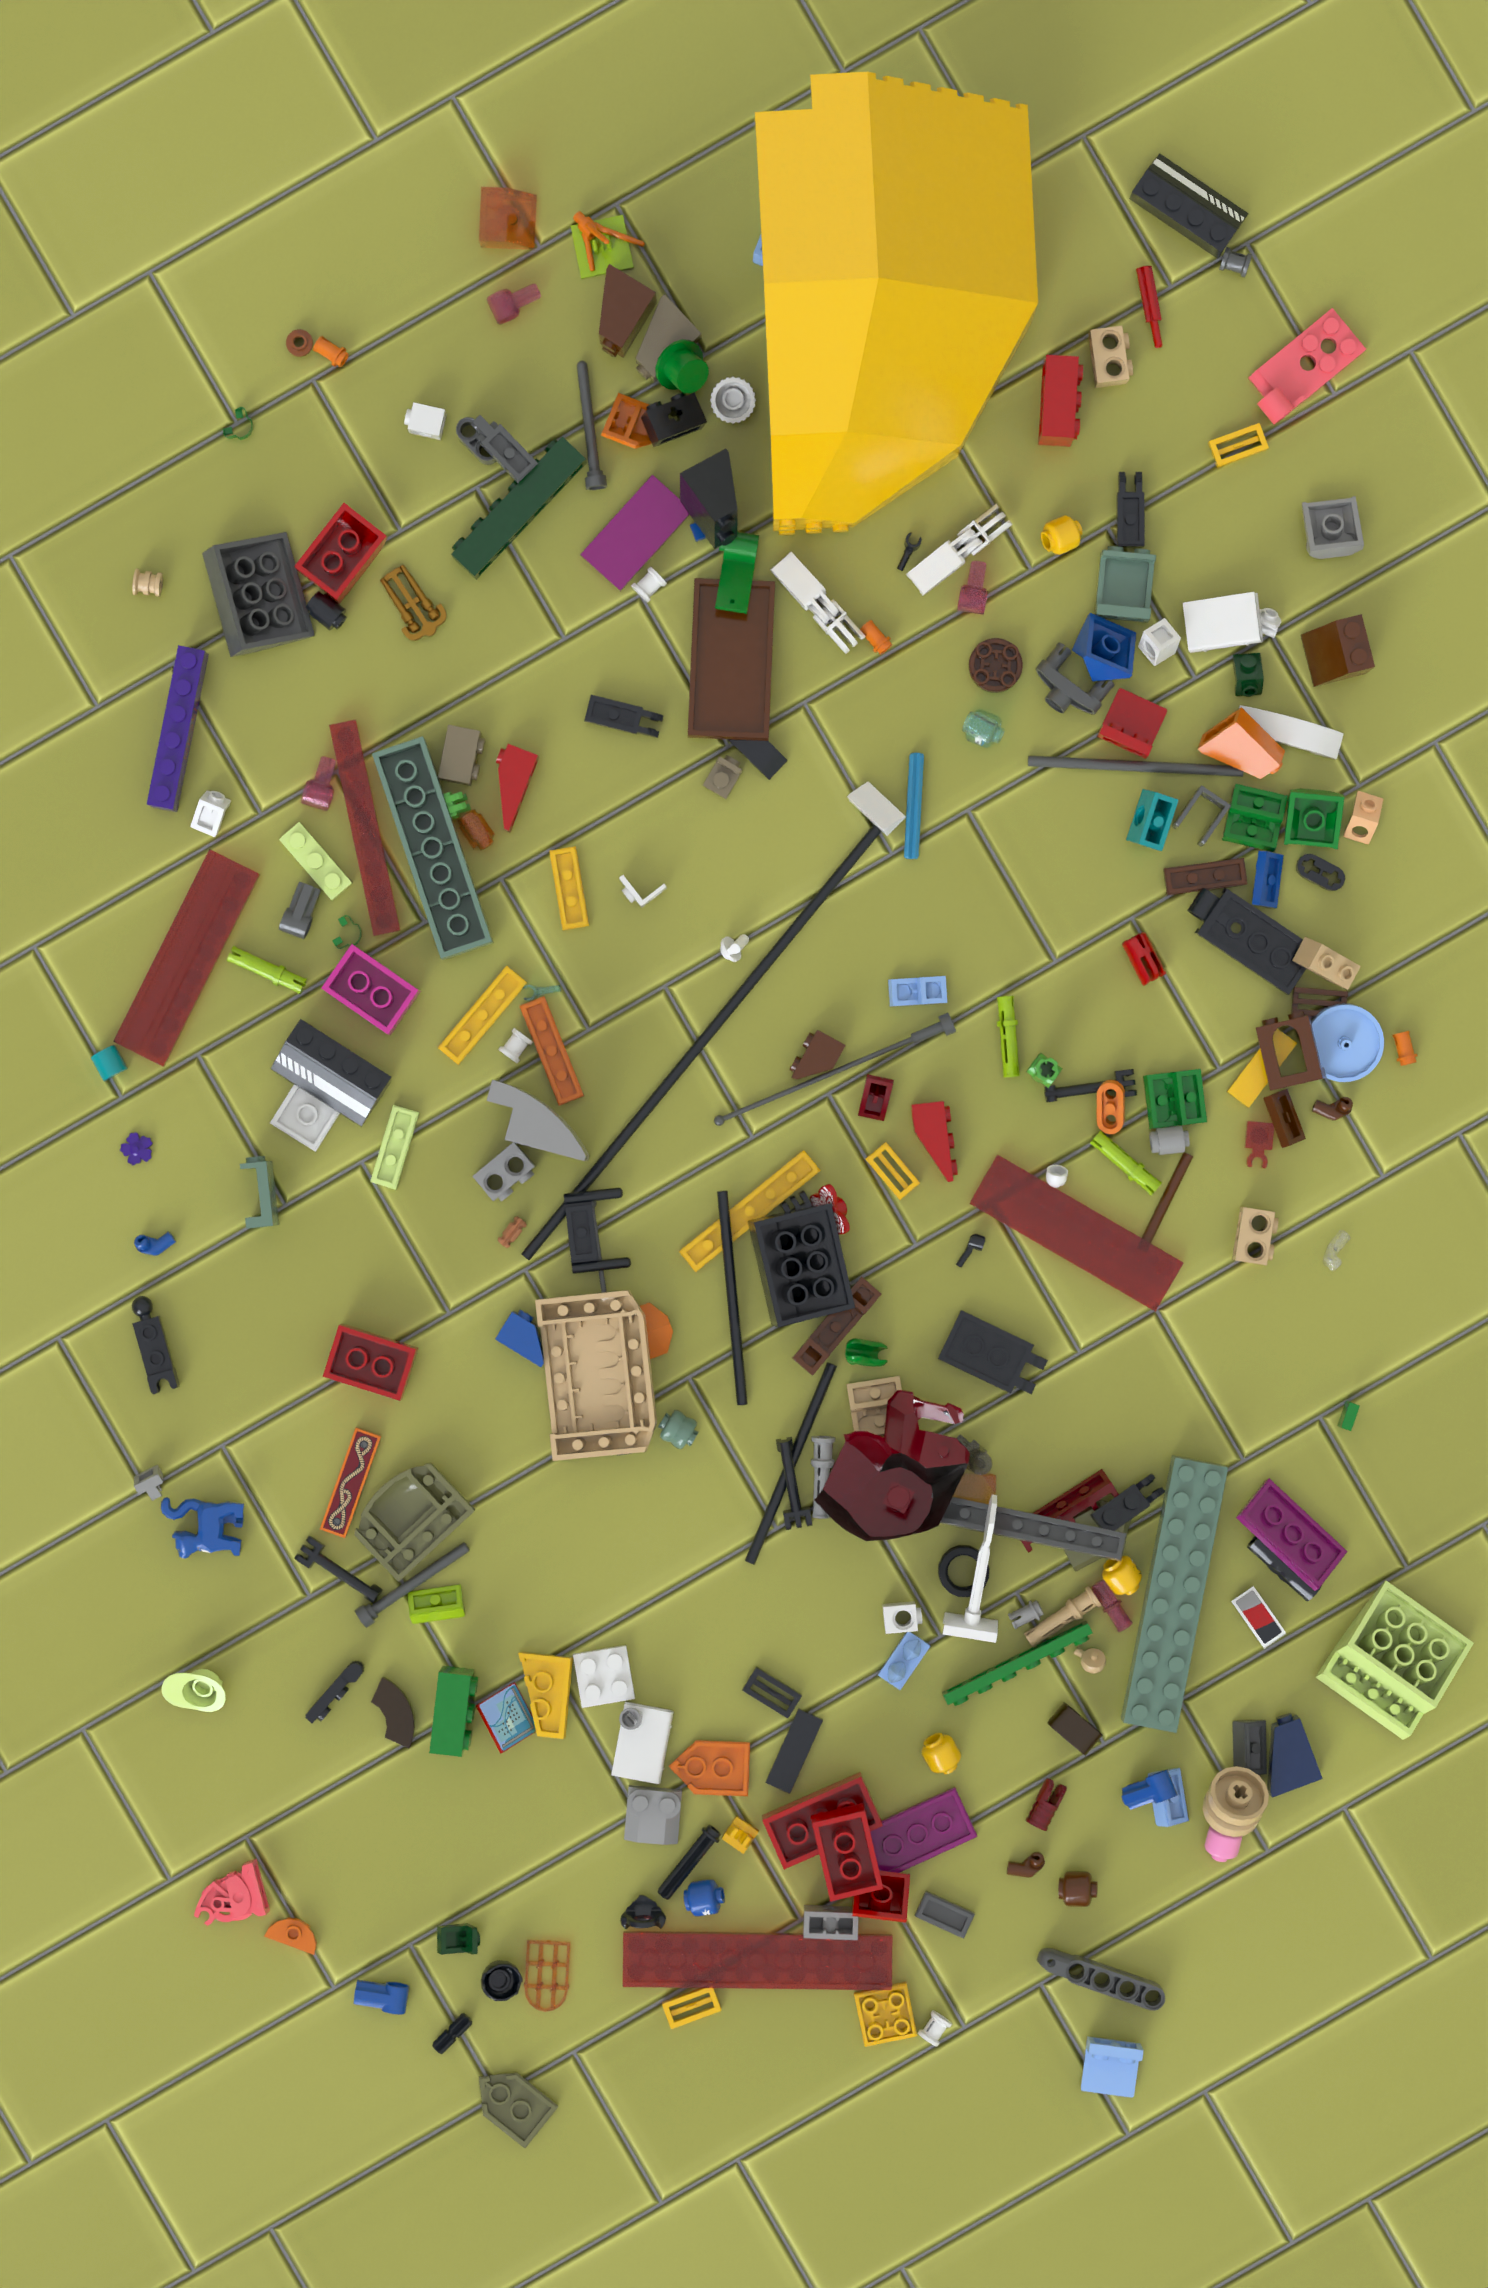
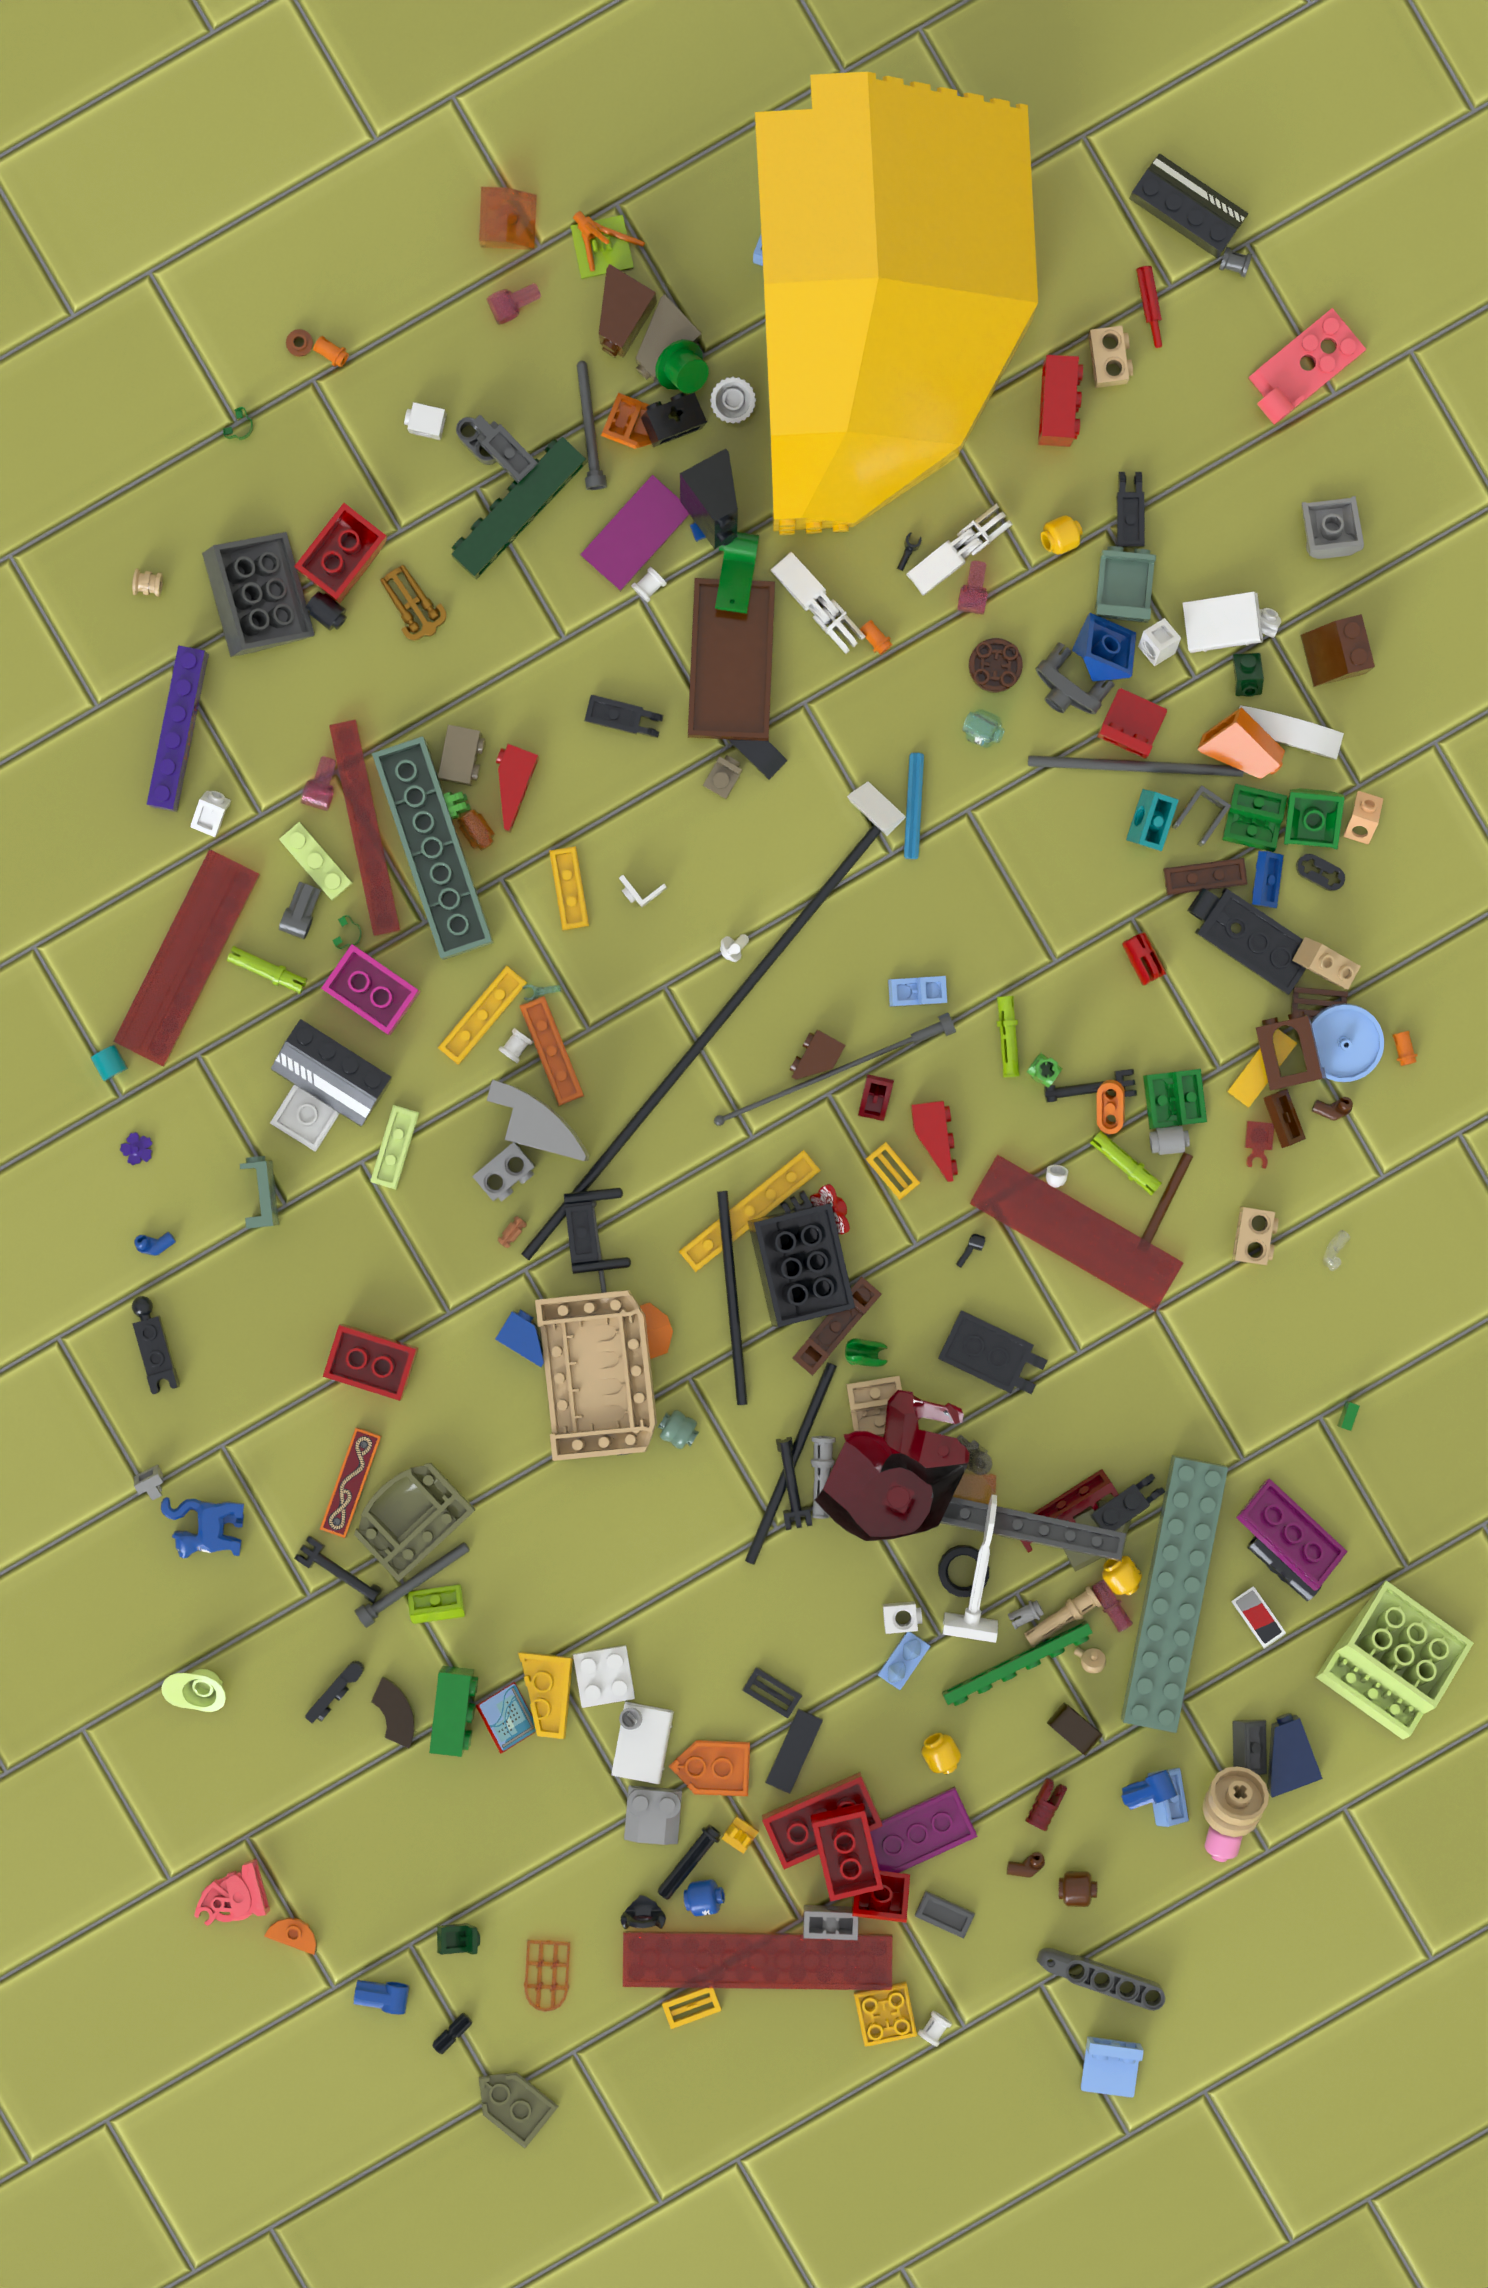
black hair [481,1960,523,2001] -> none
yellow tile [1208,423,1269,468] -> none

